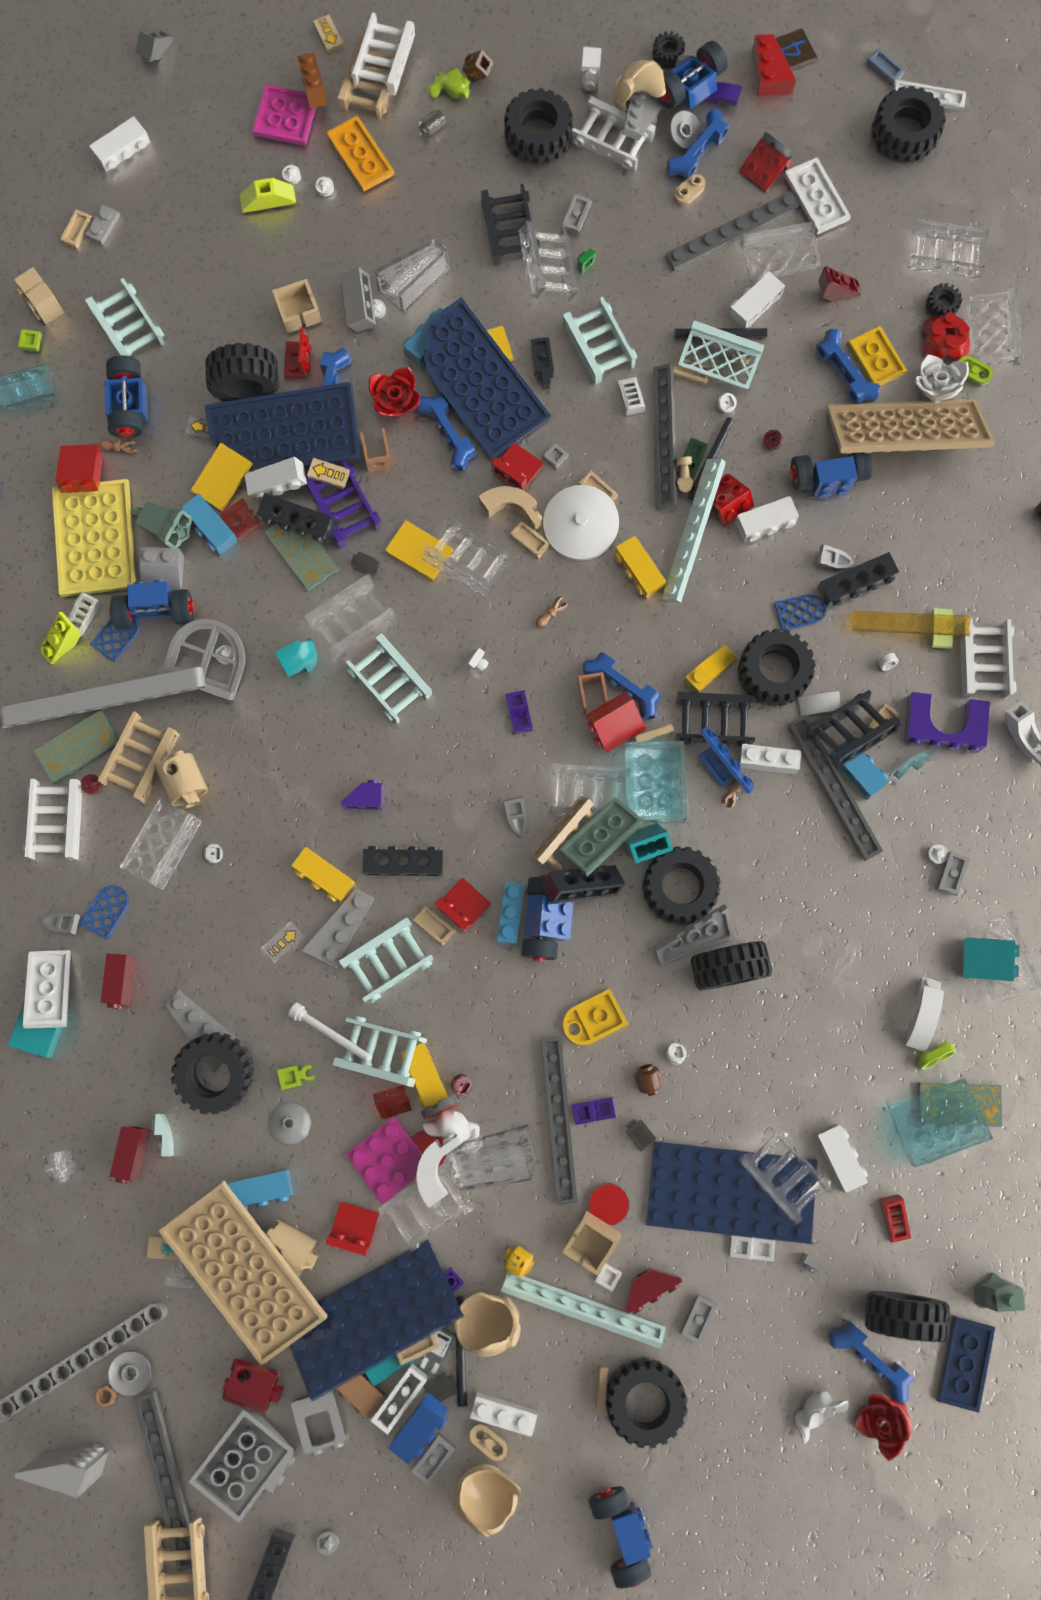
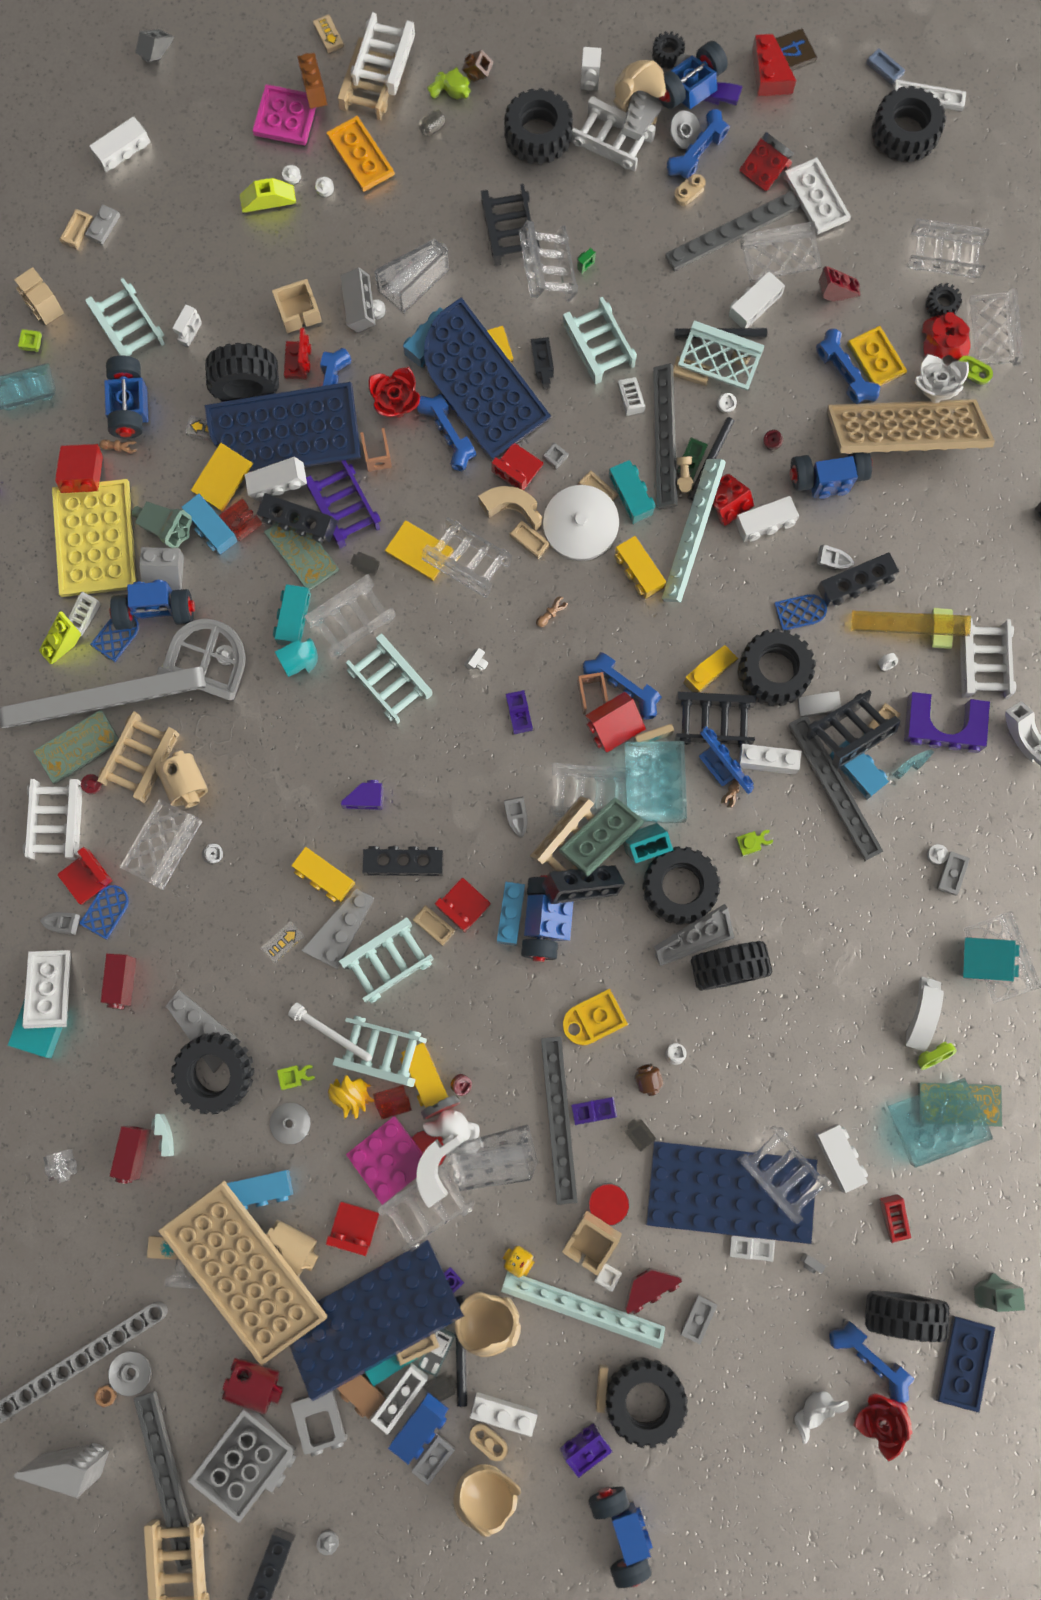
tan tile [307,458,350,489] -> none
light grey plate [562,194,592,235] -> none
none -> red bracket [58,847,113,905]
none -> white brick [172,305,202,347]
none -> teal brick [273,584,311,646]
none -> yellow hair [328,1075,375,1119]
none -> dark purple bracket [560,1423,613,1478]
none -> teal brick [608,460,656,524]
none -> lime plate [735,830,773,857]

